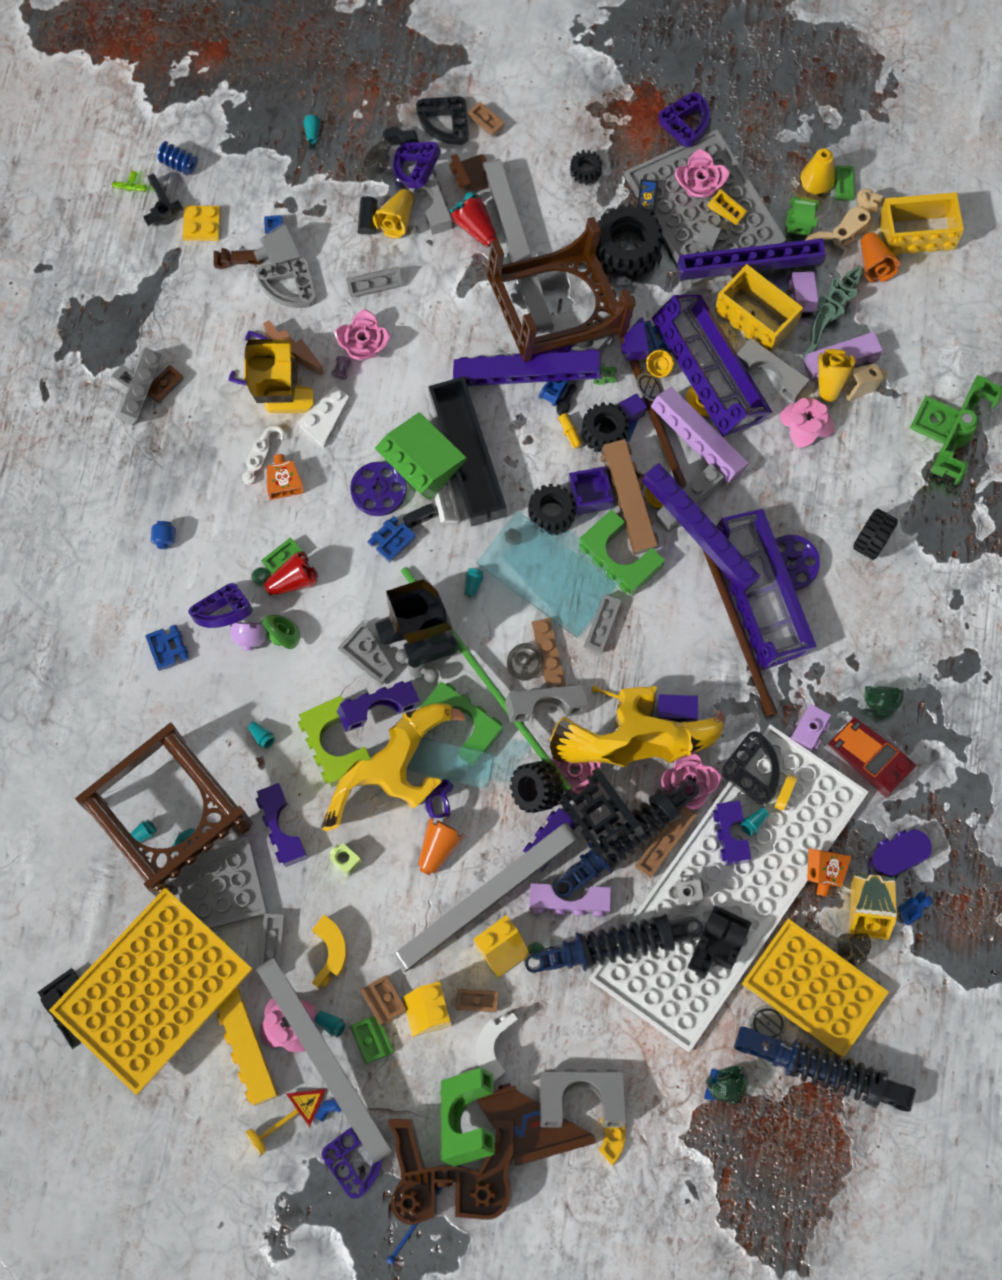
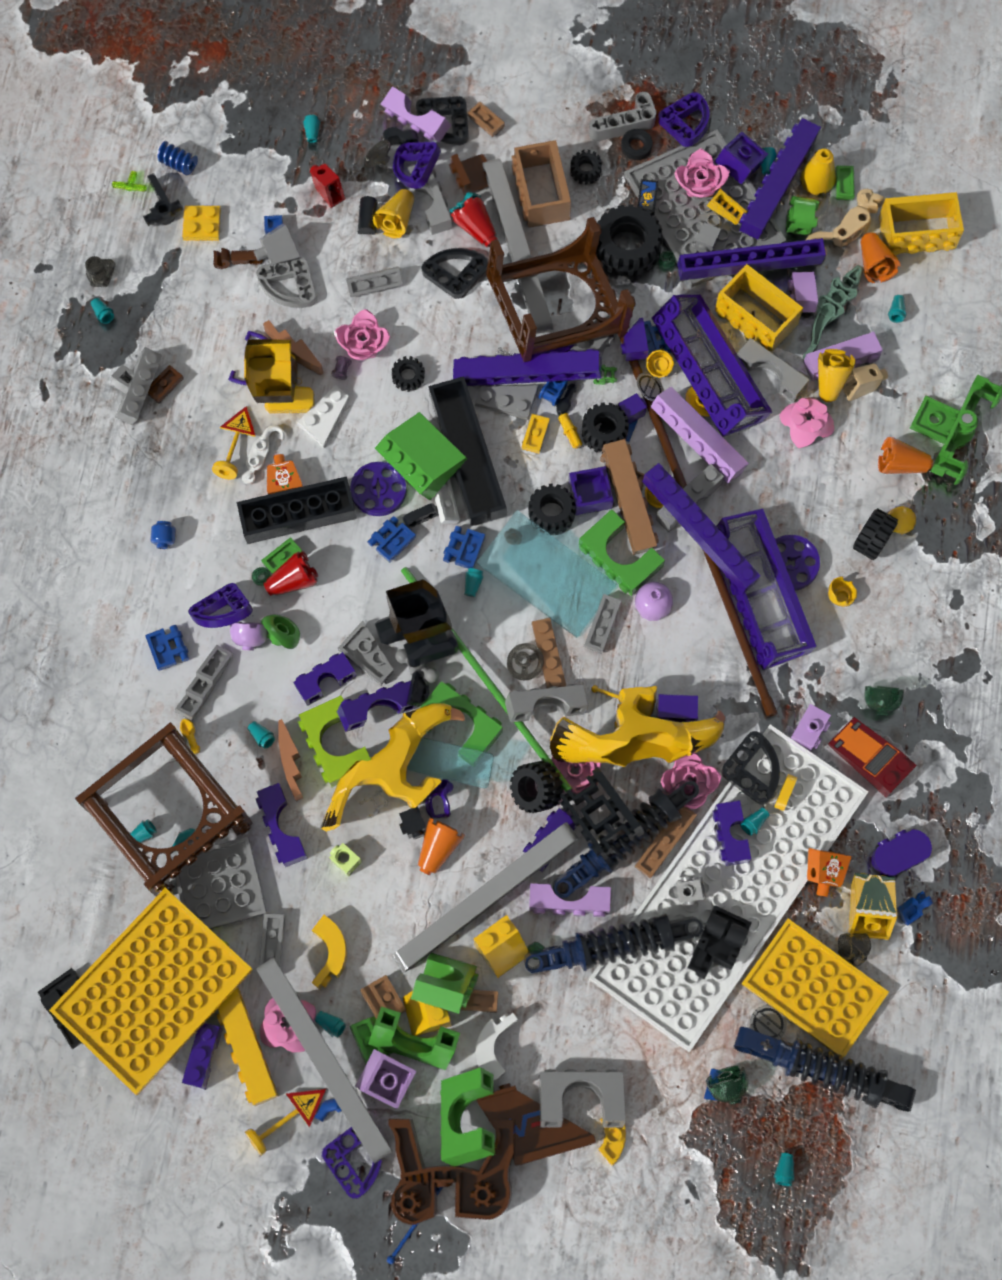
none -> clear smoke piece [85,256,116,287]
none -> teal cone [91,298,114,324]
none -> light grey slope [175,645,233,721]
none -> yellow piece [180,718,200,754]
none -> dark purple arch [182,1023,223,1090]
none -> yellow piece [212,406,256,480]
none -> black brick [236,476,357,544]
none -> nougat slope [278,719,303,801]
none -> dark purple arch [293,652,356,706]
none -> red torso [310,164,345,208]
none -> lavender brick [355,1049,416,1109]
none -> bright green arch [368,1006,460,1070]
none -> lavender arch [381,87,451,143]
none -> black tyre [392,356,425,392]
none -> black brick [399,806,426,839]
none -> black tile [407,671,429,706]
none -> bright green arch [411,953,479,1014]
none -> black beam [421,248,488,299]
none -> blue plate [443,526,485,569]
none -> light grey wing [475,385,538,420]
none -> medium nougat hose [511,140,571,228]
none -> yellow plate [522,414,550,454]
none -> light grey beam [589,92,656,141]
none -> black tyre [621,129,653,160]
none -> lavender cylinder [635,582,673,621]
none -> clear green plate [658,251,676,269]
none -> dark purple container [715,131,768,185]
none -> dark purple brick [739,118,821,240]
none -> teal cone [761,147,777,175]
none -> teal cone [774,1153,795,1186]
none -> yellow hair [828,576,857,607]
none -> orange cone [878,437,933,474]
none -> teal cone [888,295,906,323]
none -> yellow hair [888,506,916,535]

